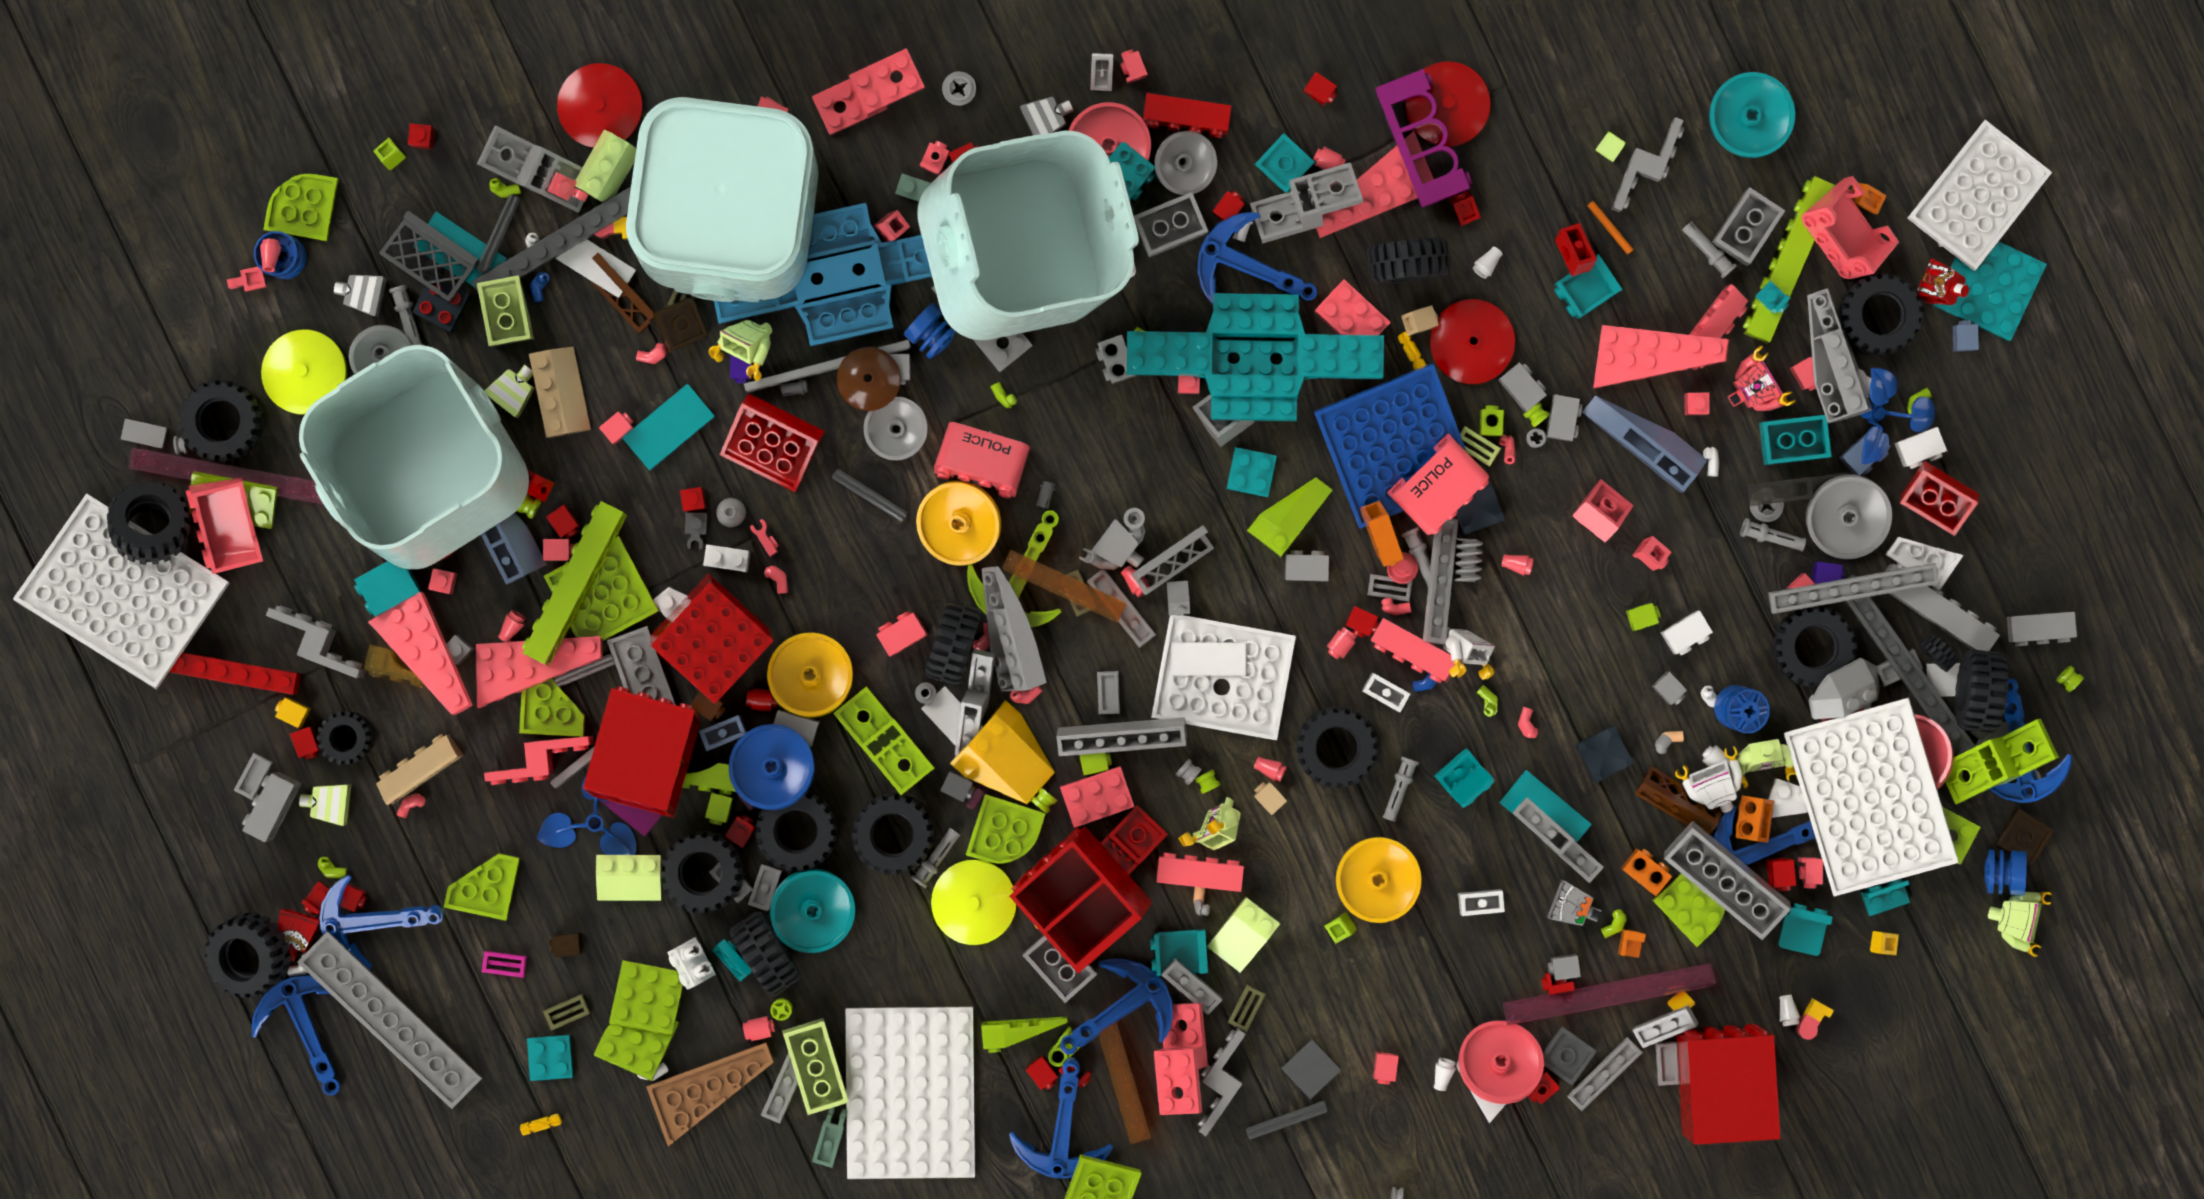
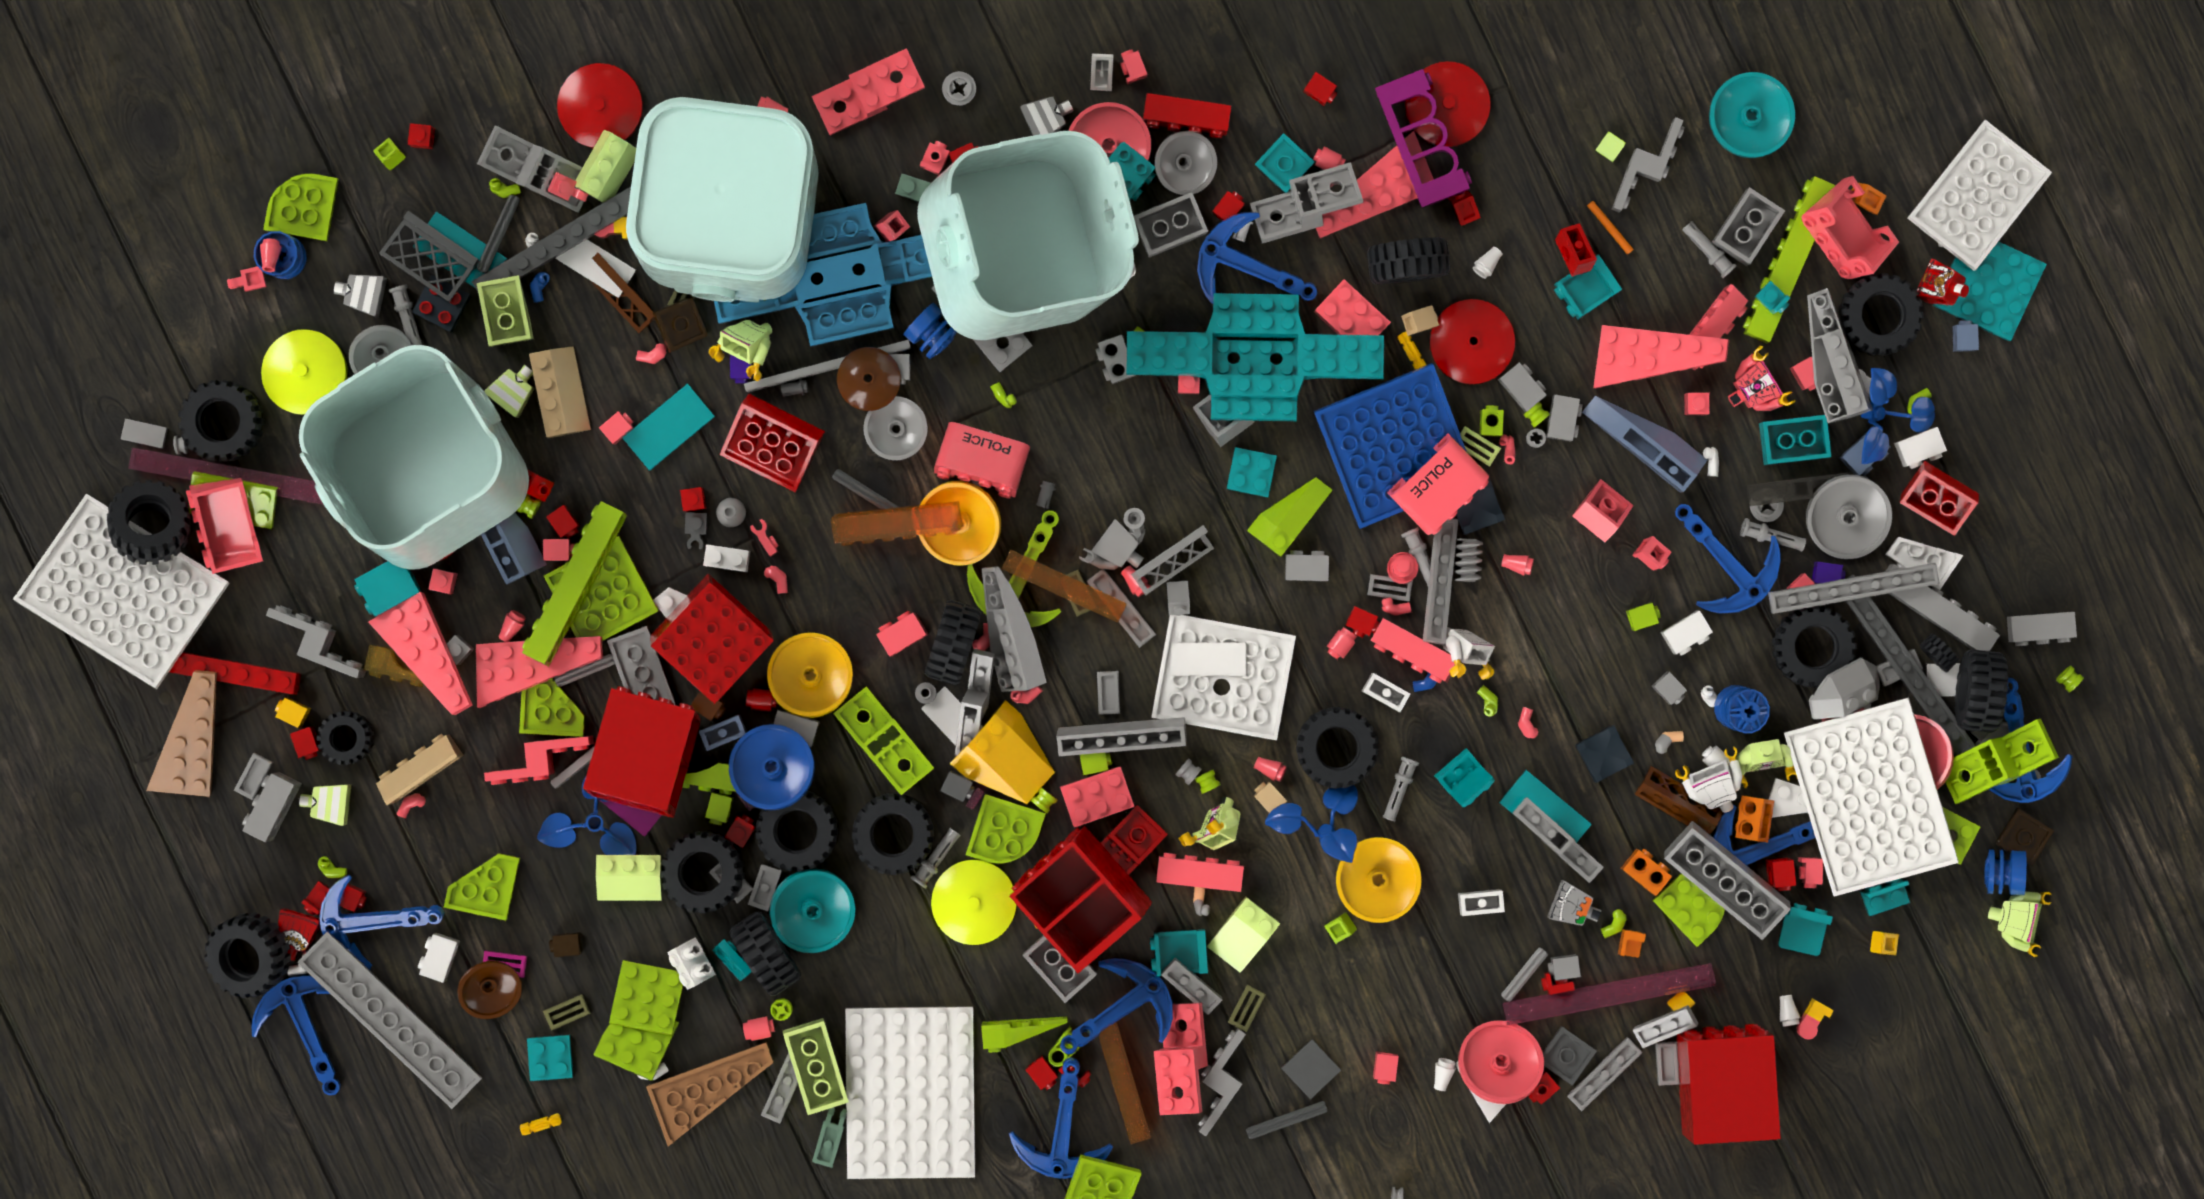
orange brick [1360,500,1404,567] -> none
none -> medium nougat wing [146,670,217,797]
none -> white brick [418,933,460,983]
none -> reddish brown dish [457,961,522,1019]
none -> clear orange brick [831,501,963,546]
none -> blue plant [1265,785,1358,863]
none -> light grey axle [1501,947,1548,1002]
none -> blue piece [1675,504,1781,613]

